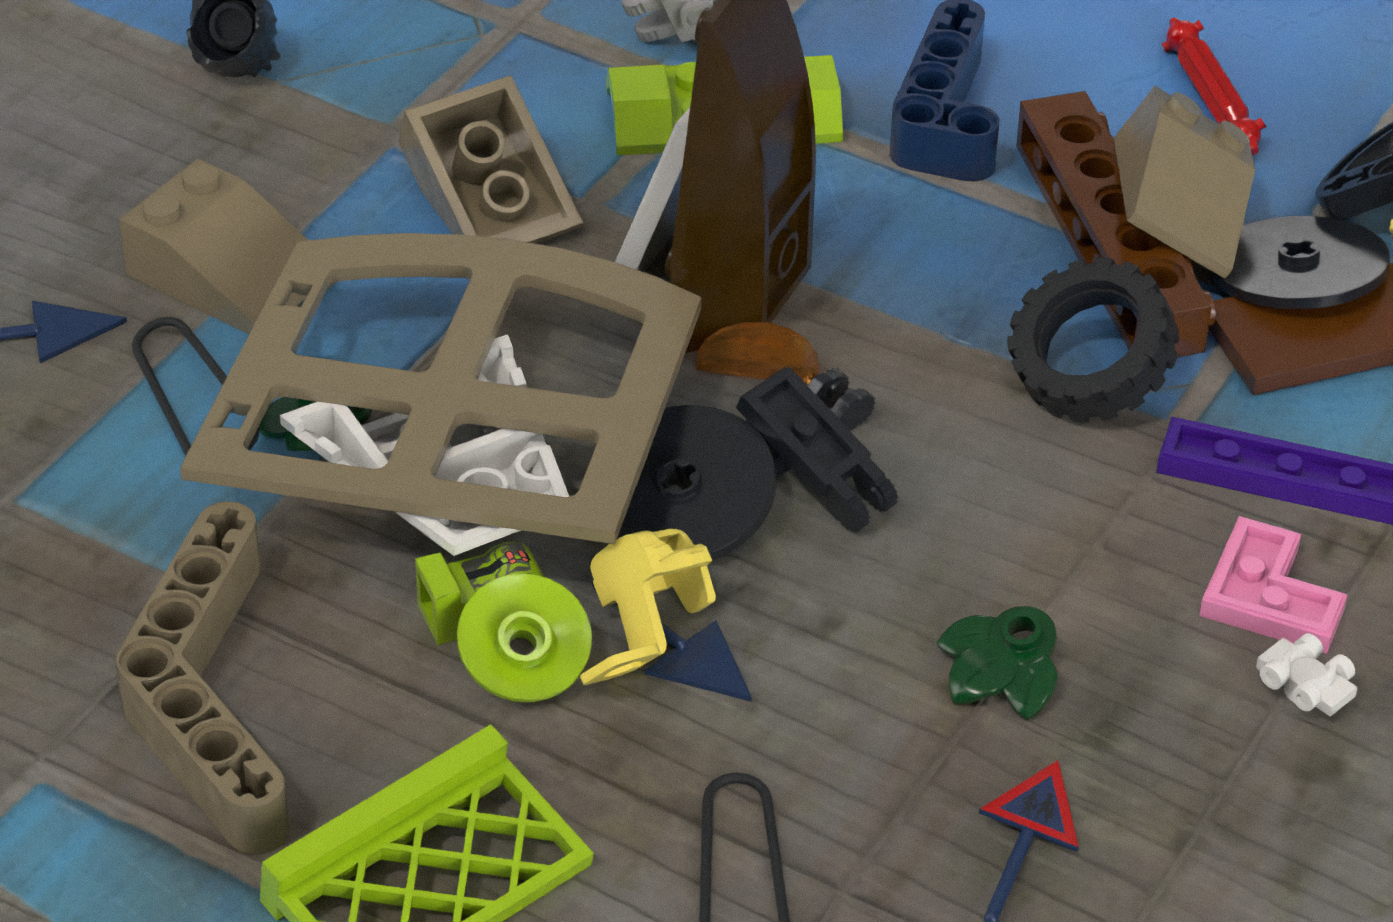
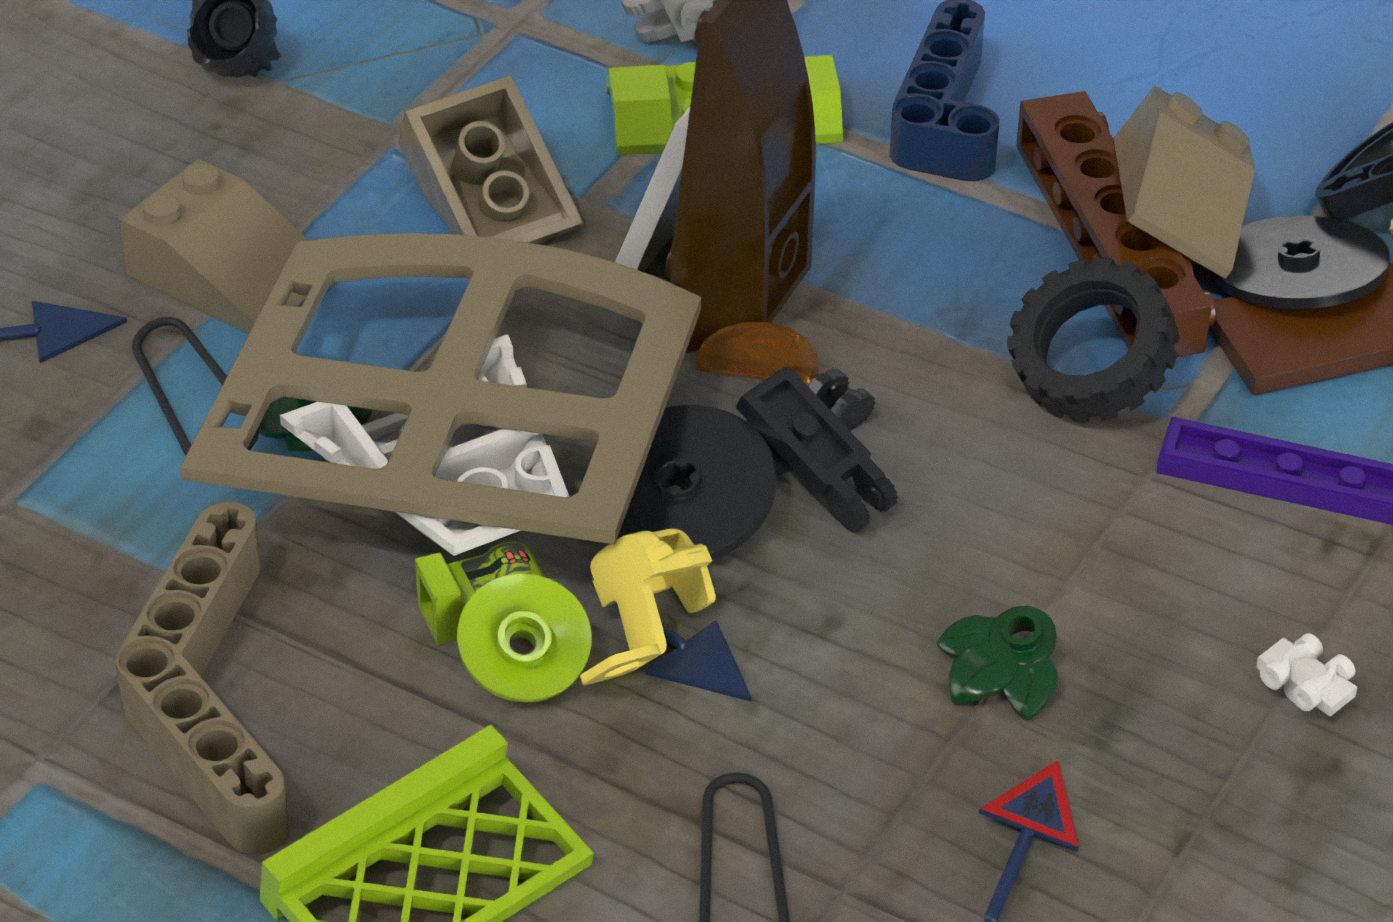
red wheel [1162,17,1267,155] -> none
bright pink tile [1199,516,1348,654] -> none

